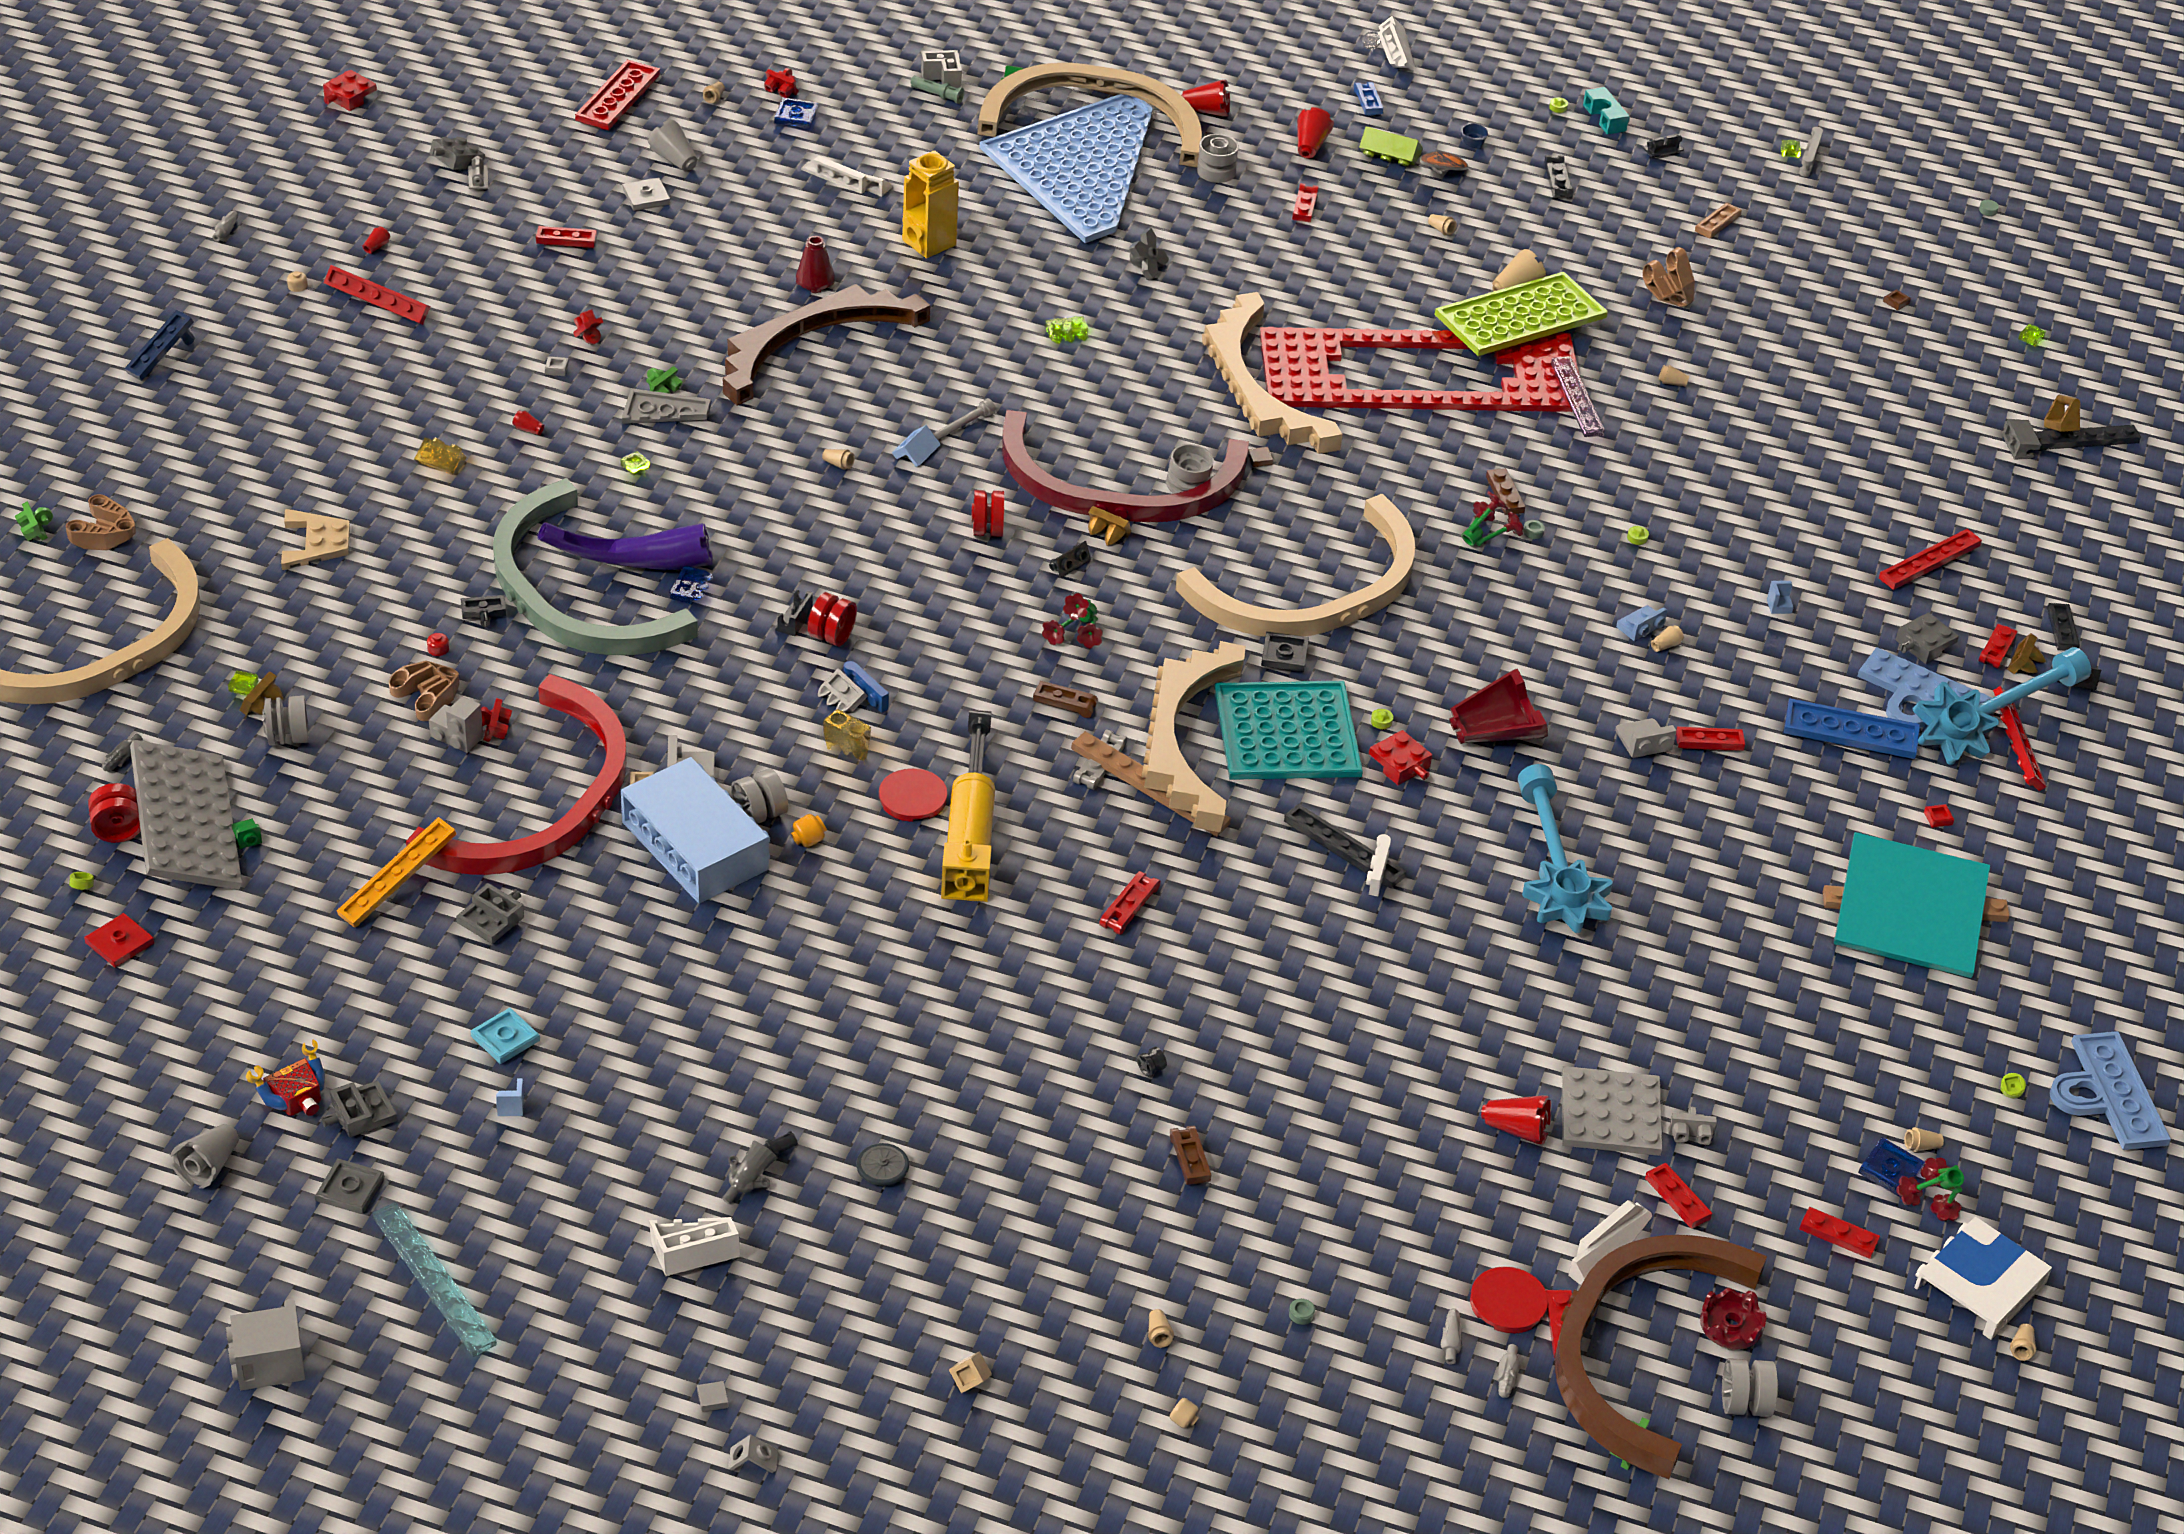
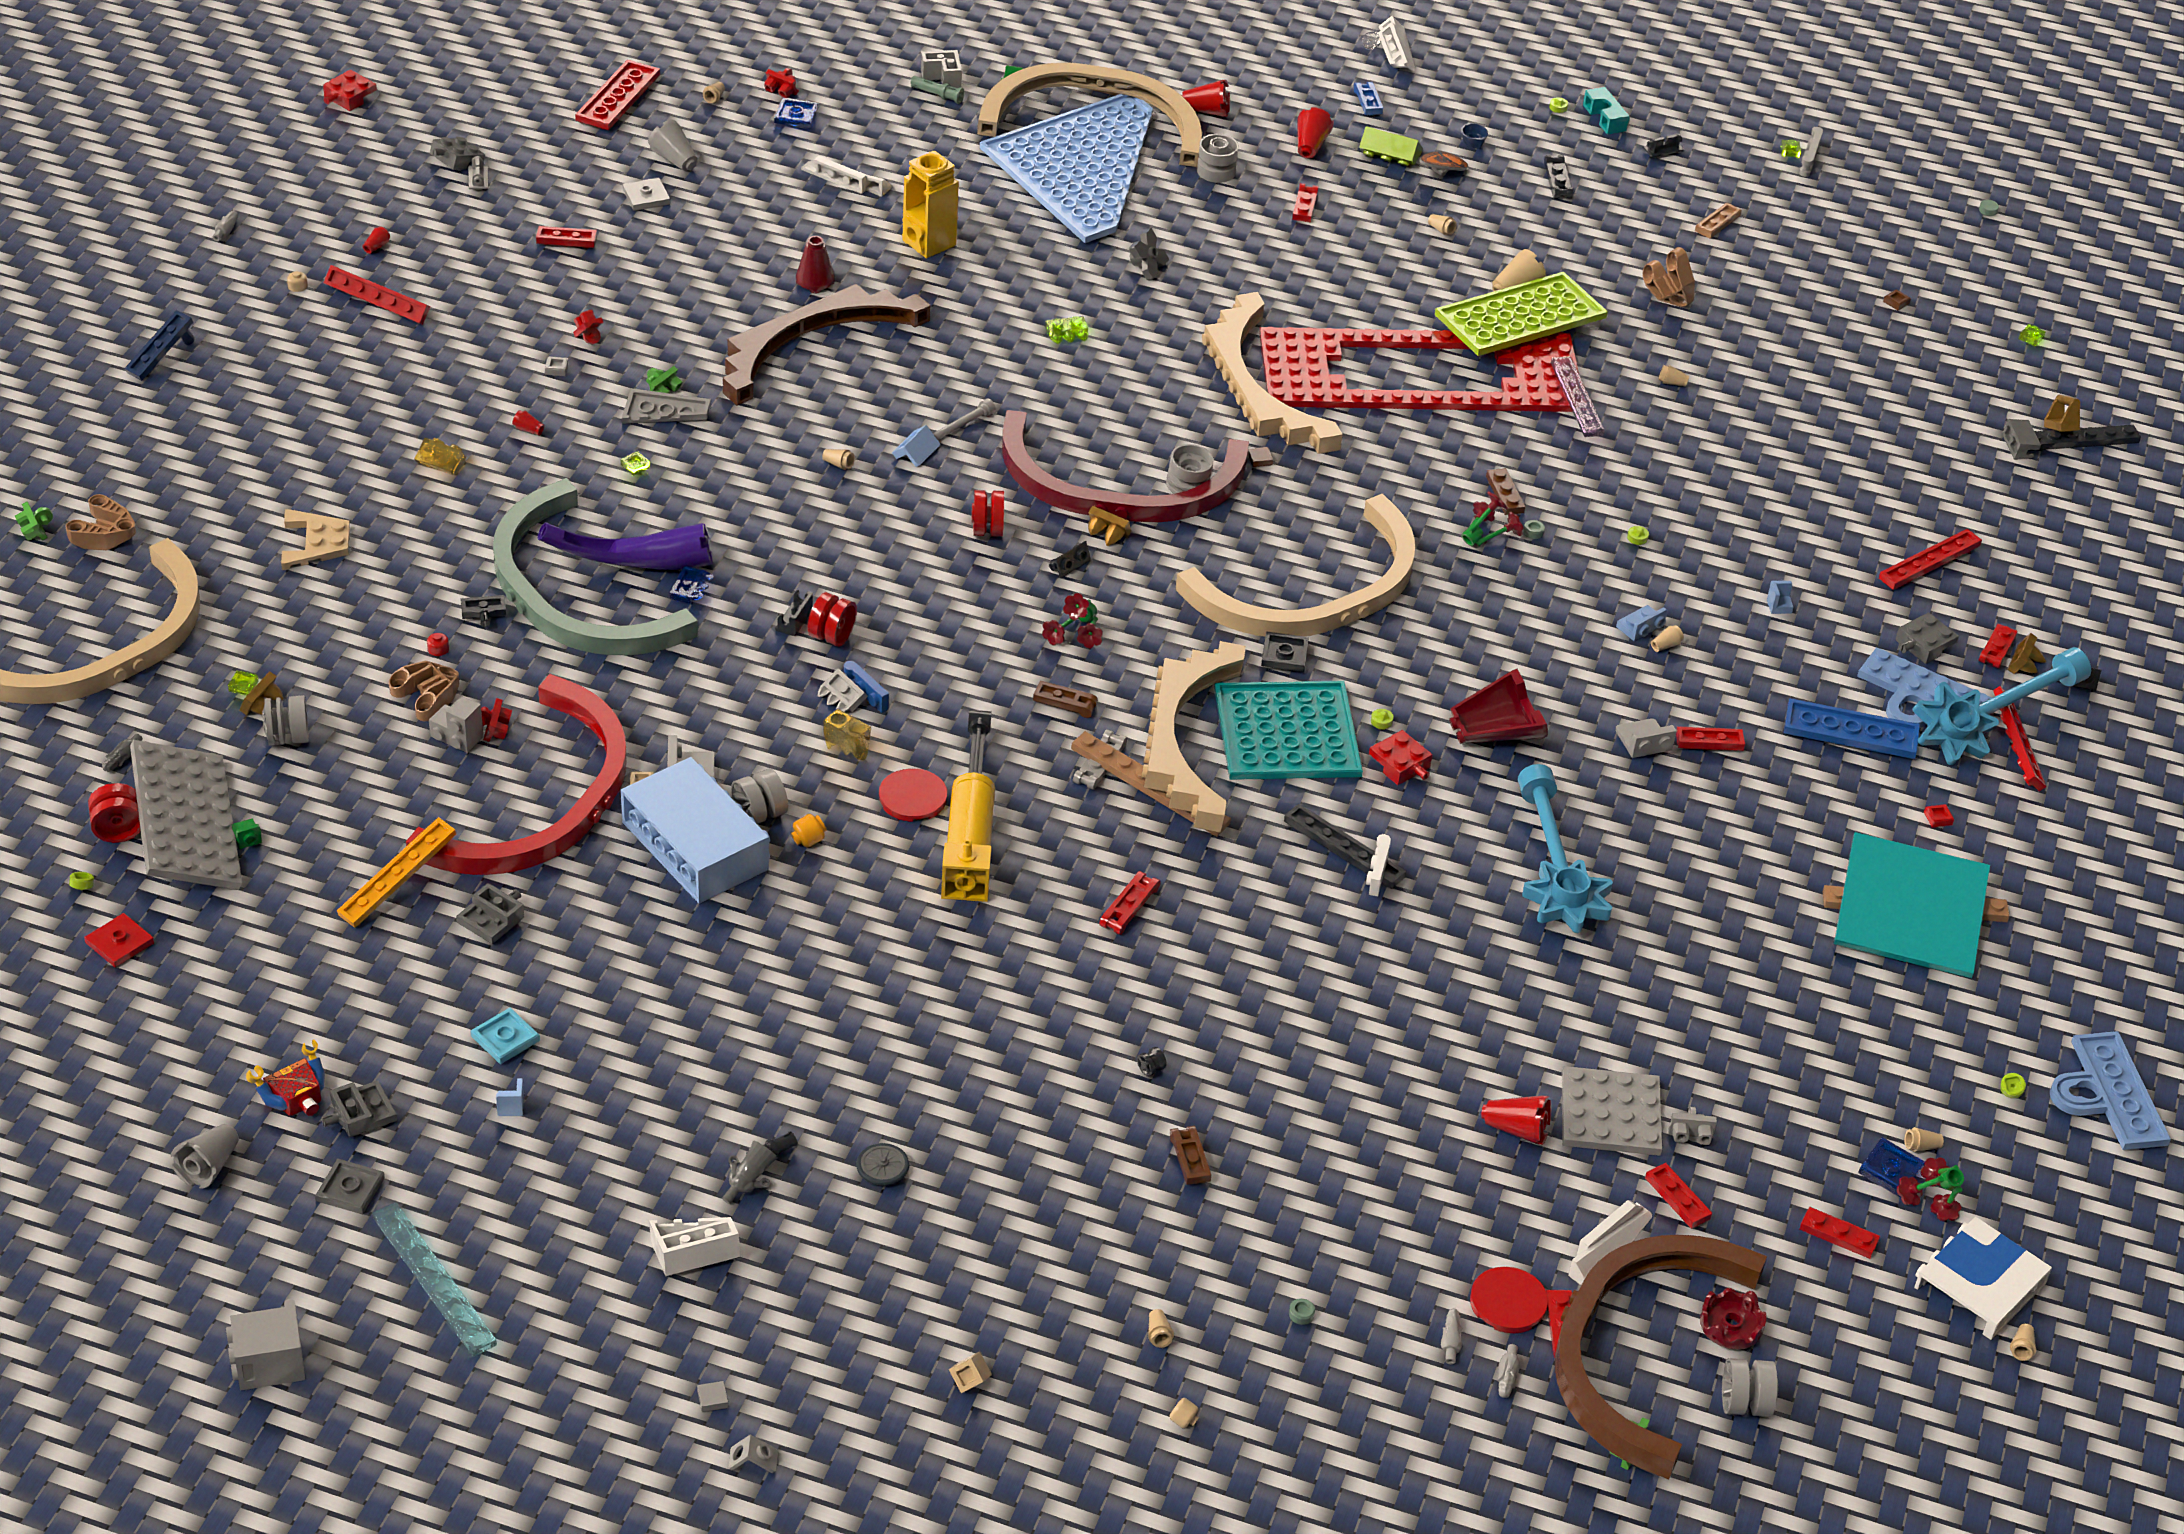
black tile [2047,603,2080,651] -> none

